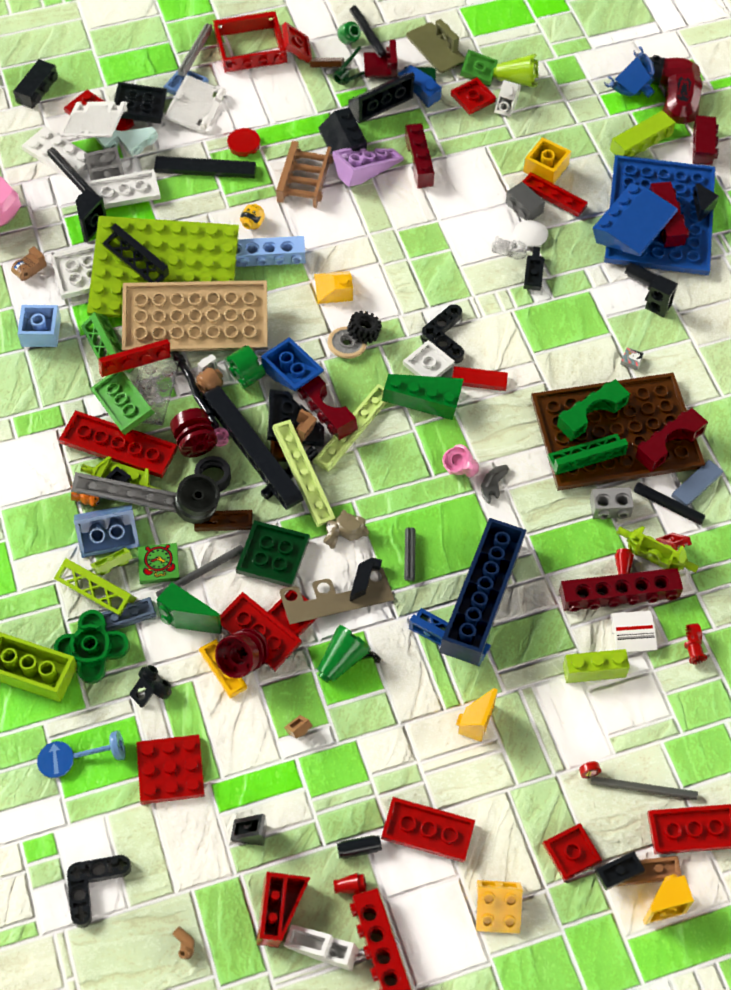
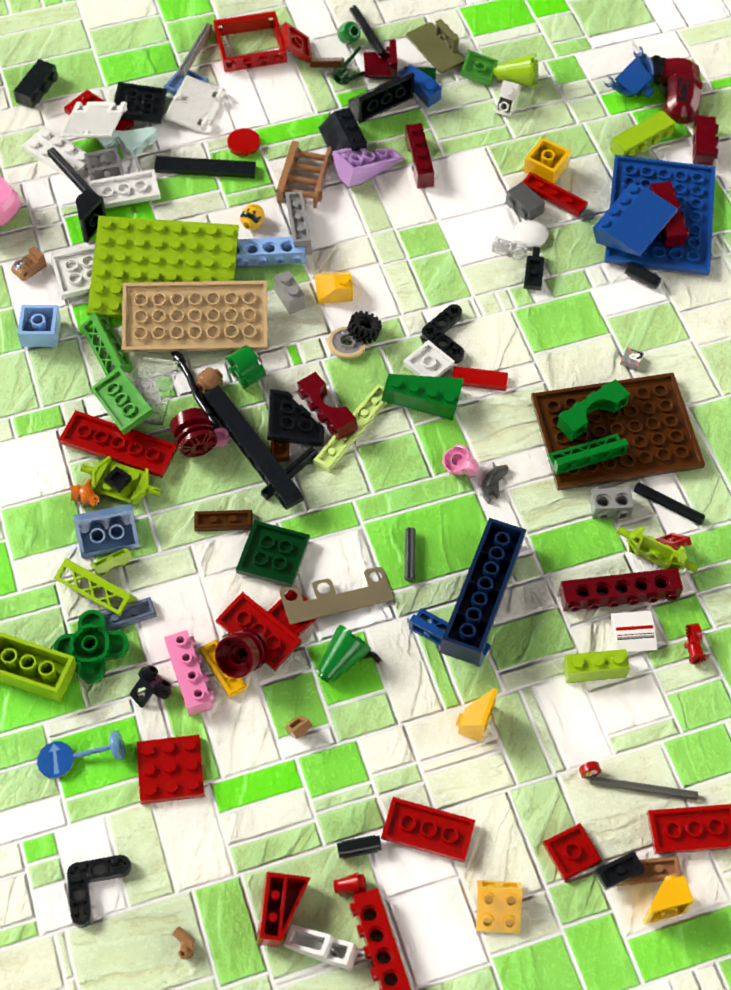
light grey tile [71,472,177,513] -> none
red plate [98,339,171,377] -> none
black fence [102,223,170,282] -> none
bright green tile [138,543,180,584] -> none
dark grey piece [156,545,243,597] -> none
green slope [156,582,222,634] -> none
pearl dark grey wheel [174,474,220,524] -> none
black tyre [194,456,231,492] -> none
white plate [198,354,218,374] -> none
black slope [230,814,267,846] -> none
blue slope [261,337,324,391] -> none
yellowish green plate [272,420,336,527] -> none
medium nougat bracket [296,409,317,443] -> none
dark tan animal [323,510,369,549] -> none
black piece [350,558,382,601] -> none
red plate [450,78,496,115] -> none
red cone [614,548,634,575] -> none
dark red arch [635,408,708,472] -> none
black brick [645,275,678,317] -> none
sand blue tile [671,460,723,506] -> none
black slope [693,183,719,221] -> none
none -> bright pink brick [164,630,215,716]
none -> light grey brick [273,270,306,315]
none -> light grey fence [285,191,312,255]

